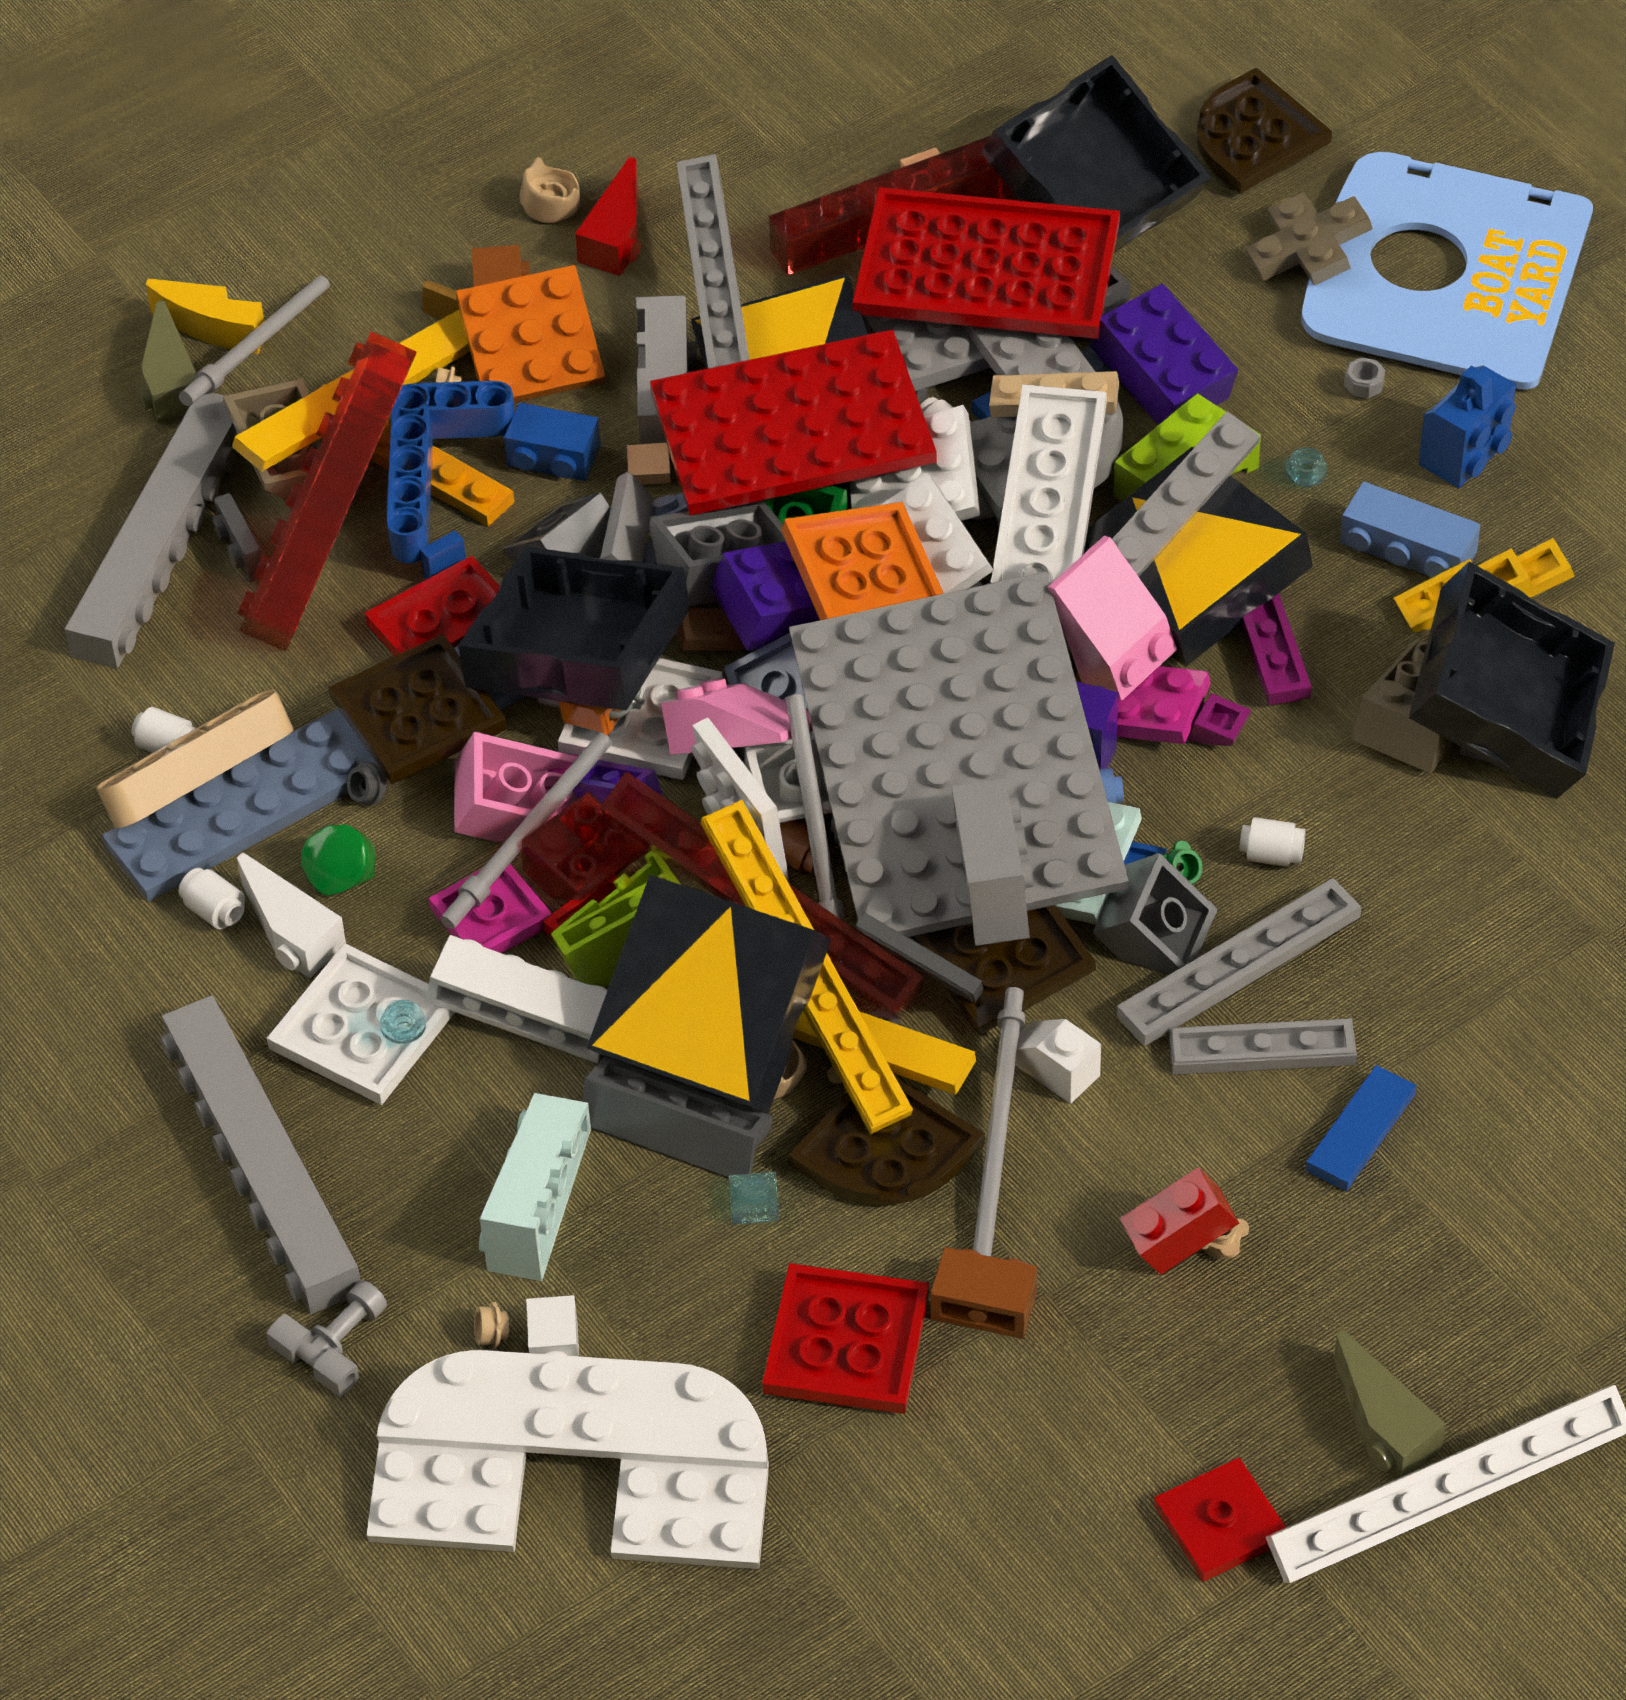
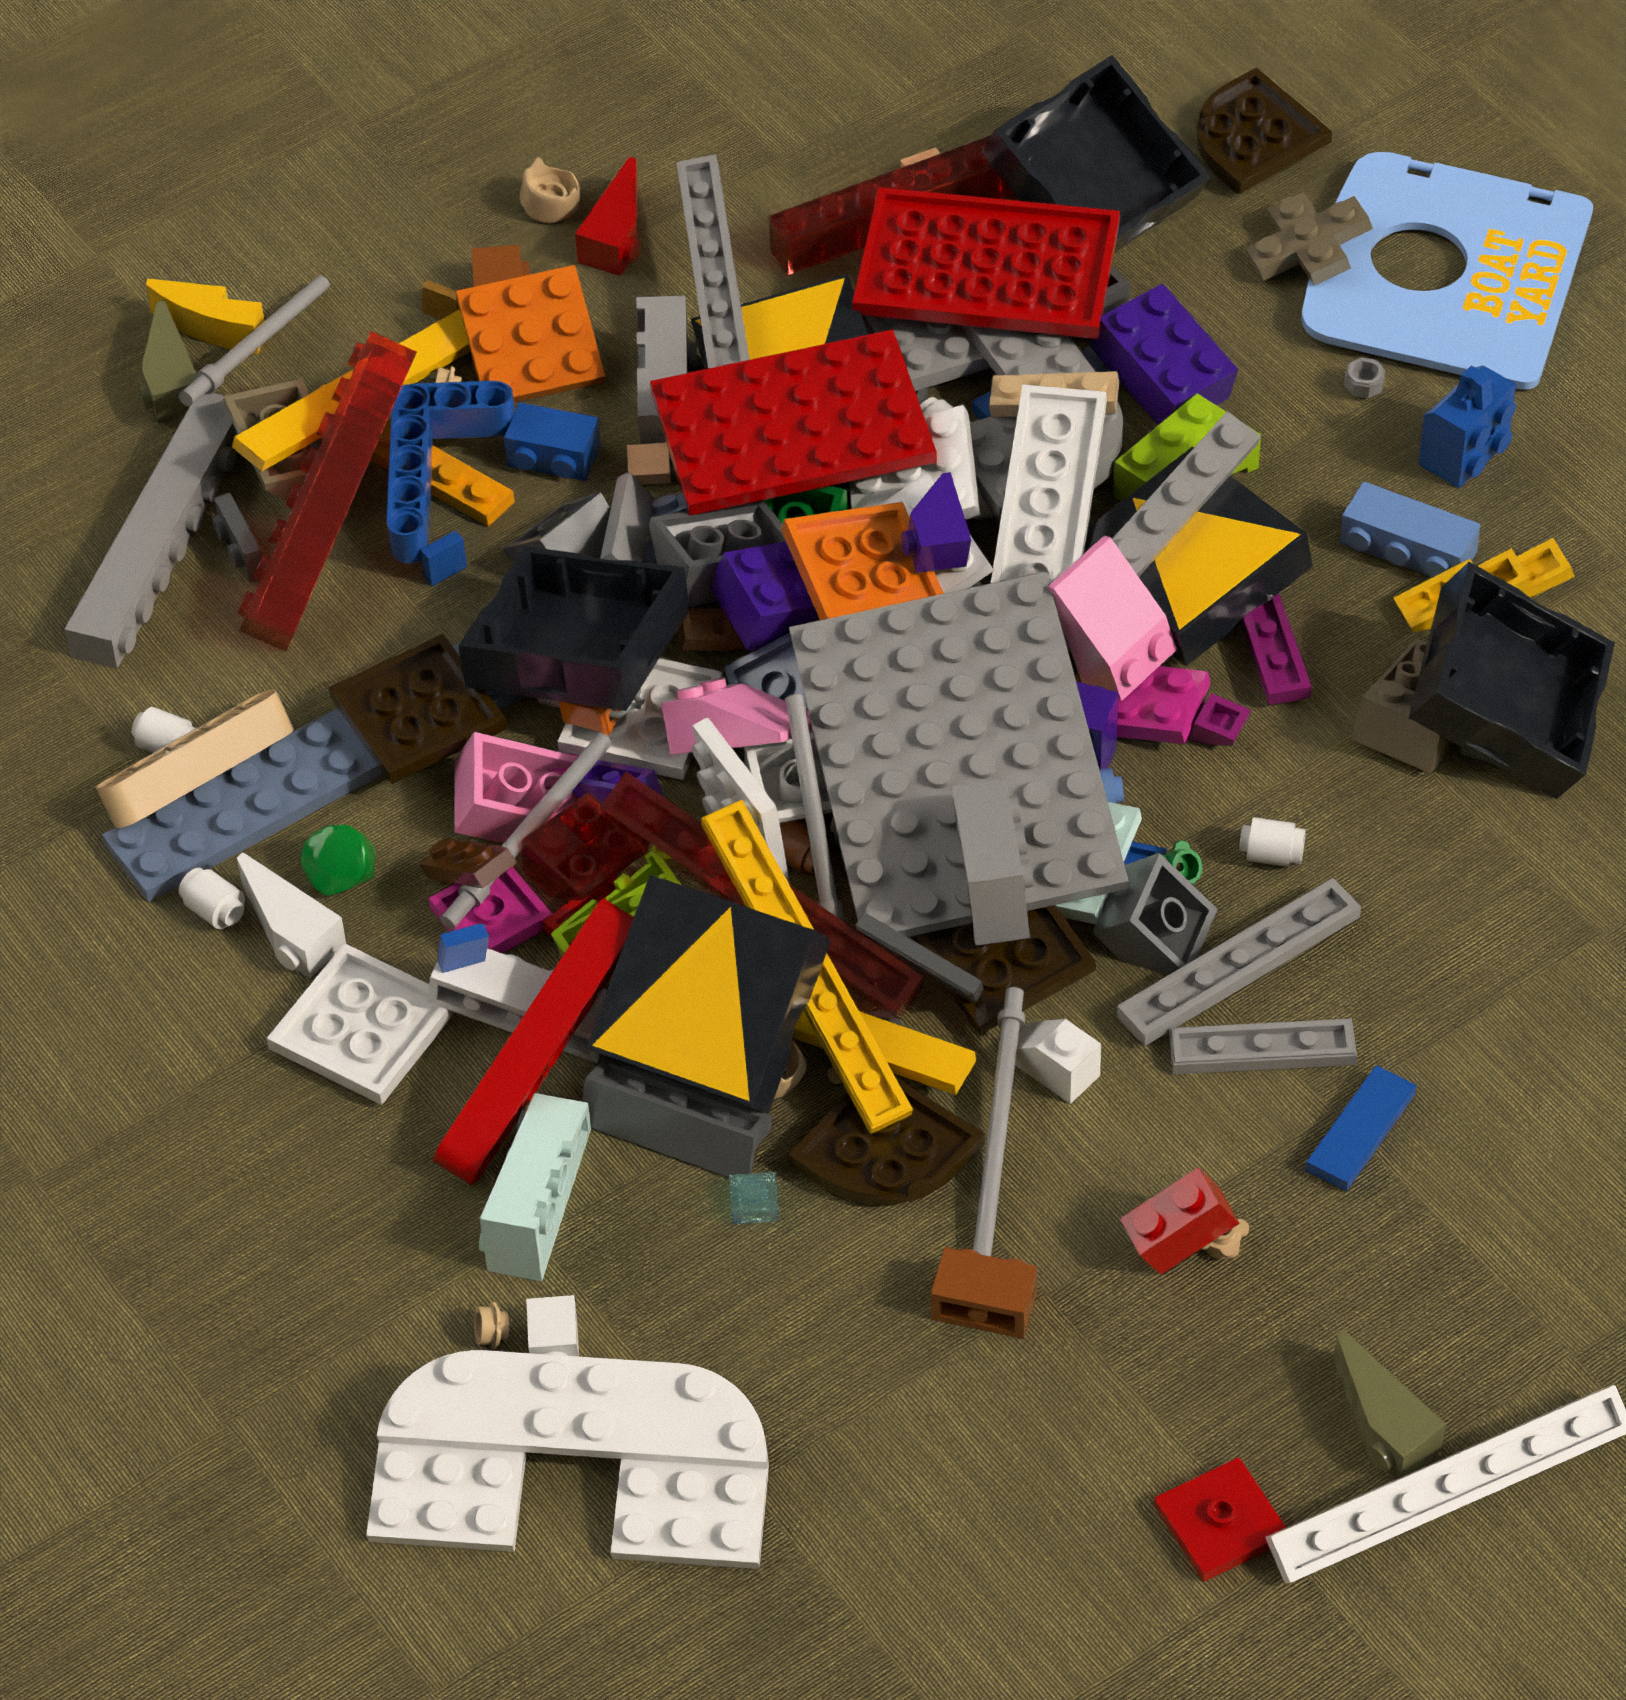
light grey brick [160,995,360,1315] -> none
light grey bar [266,1280,387,1397] -> none
dark grey plate [347,762,387,806] -> none
red plate [365,555,500,656] -> none
clear light blue plate [380,1000,426,1044] -> none
red plate [762,1263,930,1414] -> none
clear light blue plate [1285,448,1327,487] -> none
none -> reddish brown plate [419,838,517,889]
none -> red beam [432,898,634,1186]
none -> blue tile [437,924,489,973]
none -> dark purple slope [902,472,972,573]

